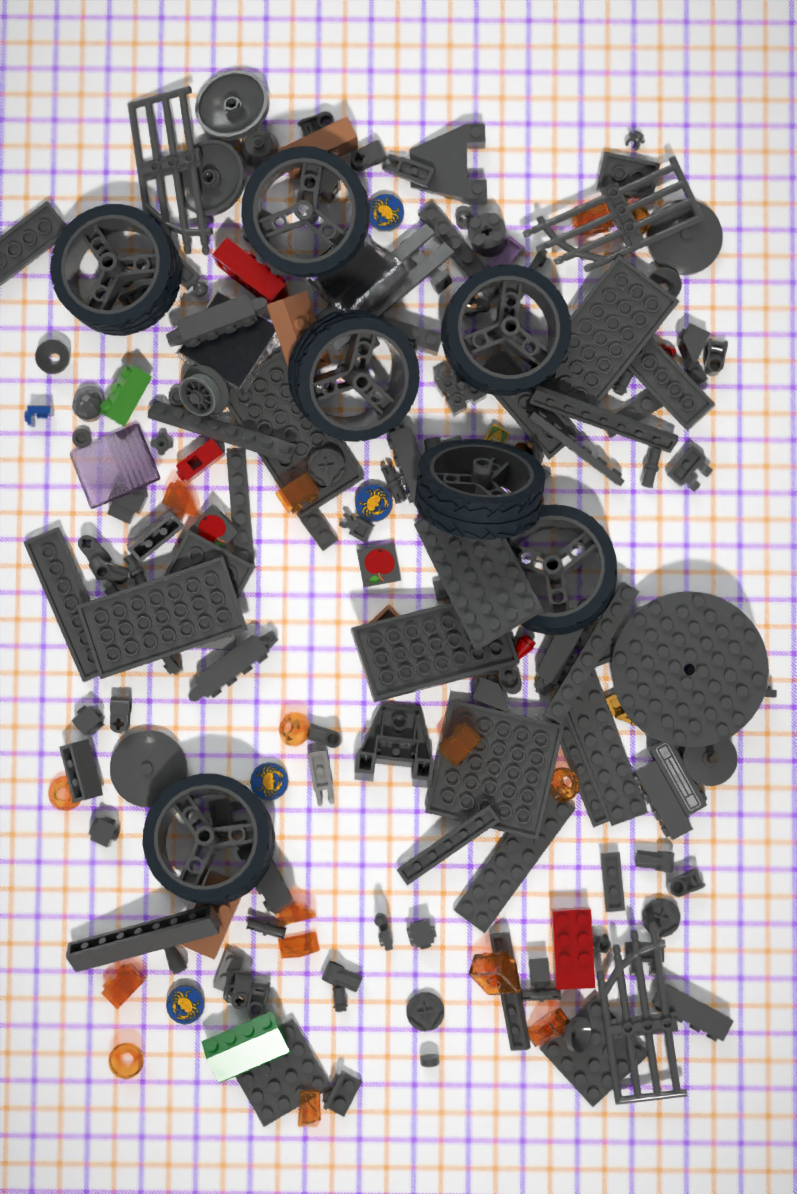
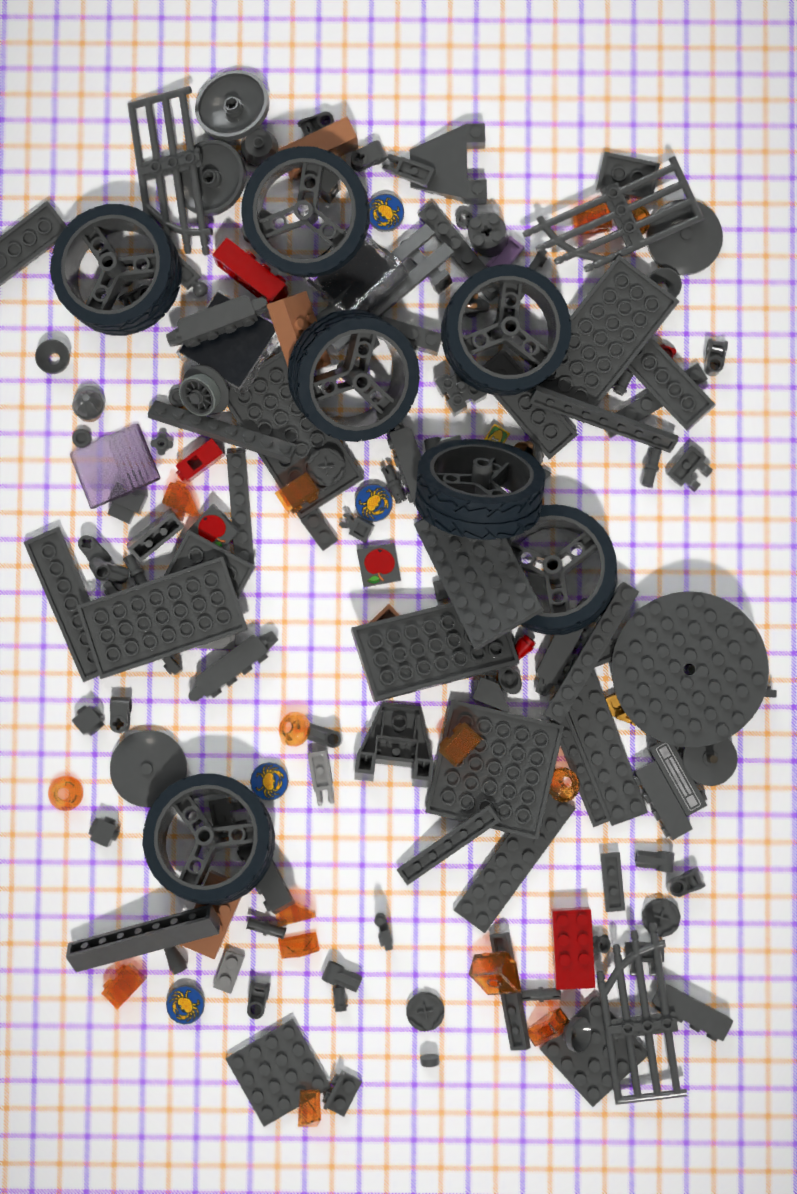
blue bracket [24,406,54,427] -> none
dark grey brick [59,739,103,803] -> none
bright green brick [99,363,152,427] -> none
clear orange piece [108,1042,144,1079] -> none
slope [201,1011,291,1084] -> none
dark grey piece [223,970,253,1009] -> none
dark grey brick [406,918,437,949] -> none
dark grey plate [527,411,625,487] -> none
dark grey brick [528,958,550,989] -> none
dark grey plate [625,130,646,151] -> none
dark grey slope [678,323,710,371] -> none

